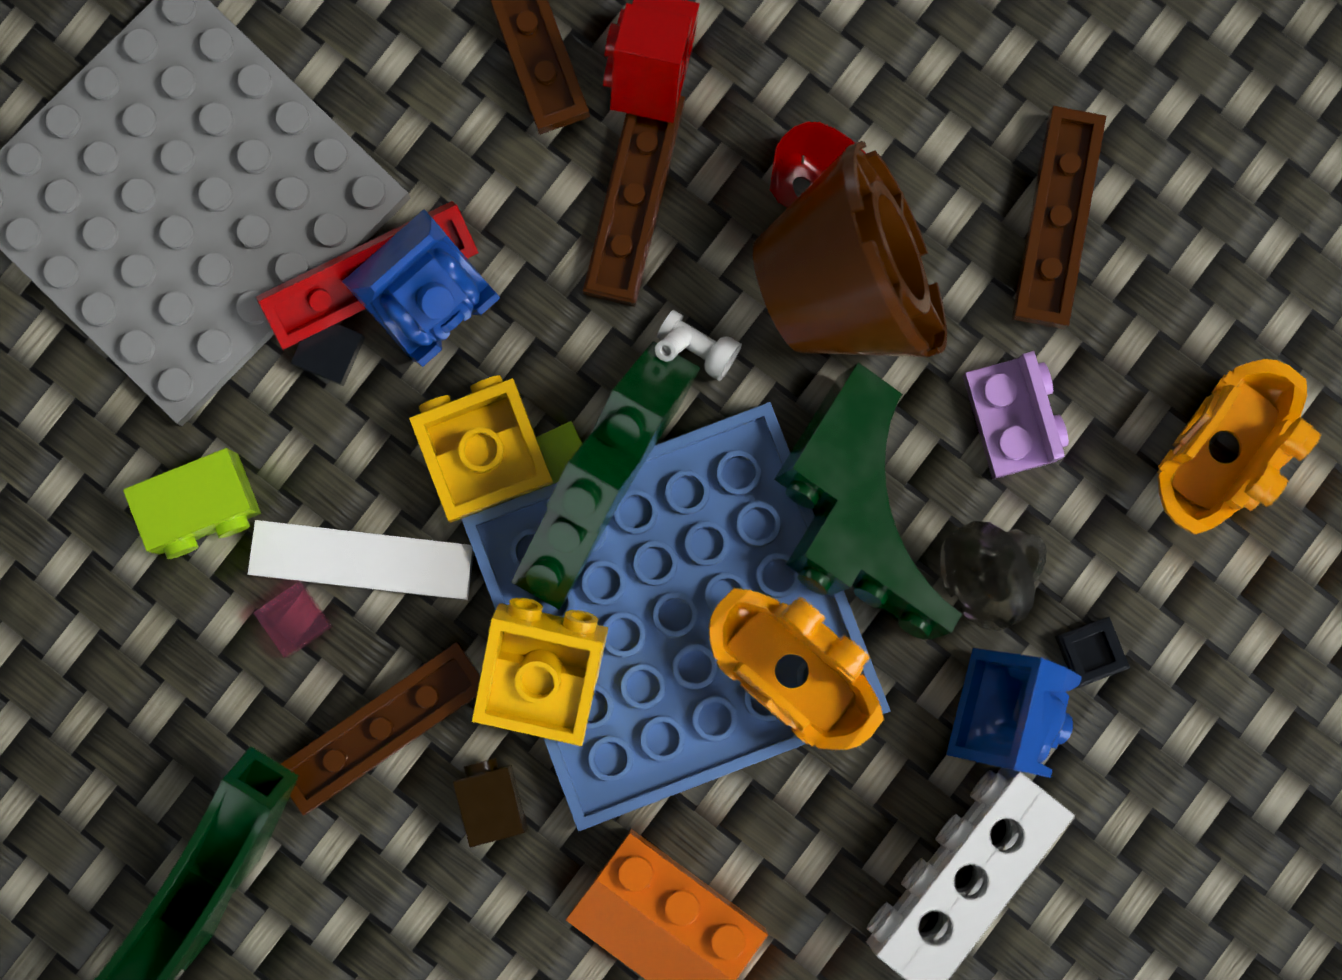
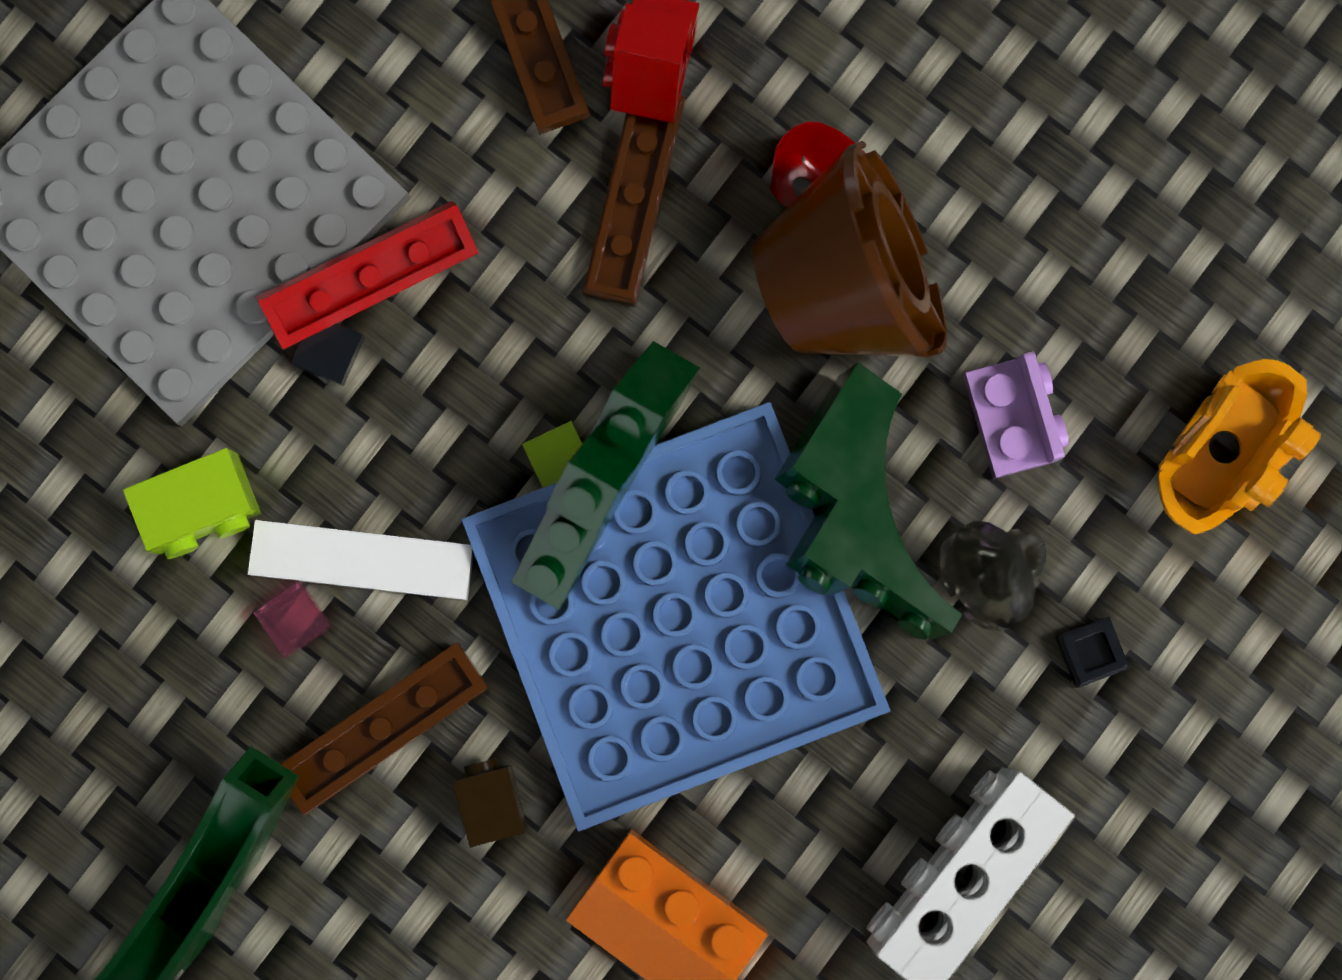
blue brick [342,209,500,367] -> none
yellow plate [409,375,553,523] -> none
yellow plate [472,598,609,746] -> none
white piece [655,310,742,381] -> none
light orange piece [709,588,884,750] -> none
blue brick [946,648,1082,778] -> none
reddish brown plate [1012,106,1106,330] -> none

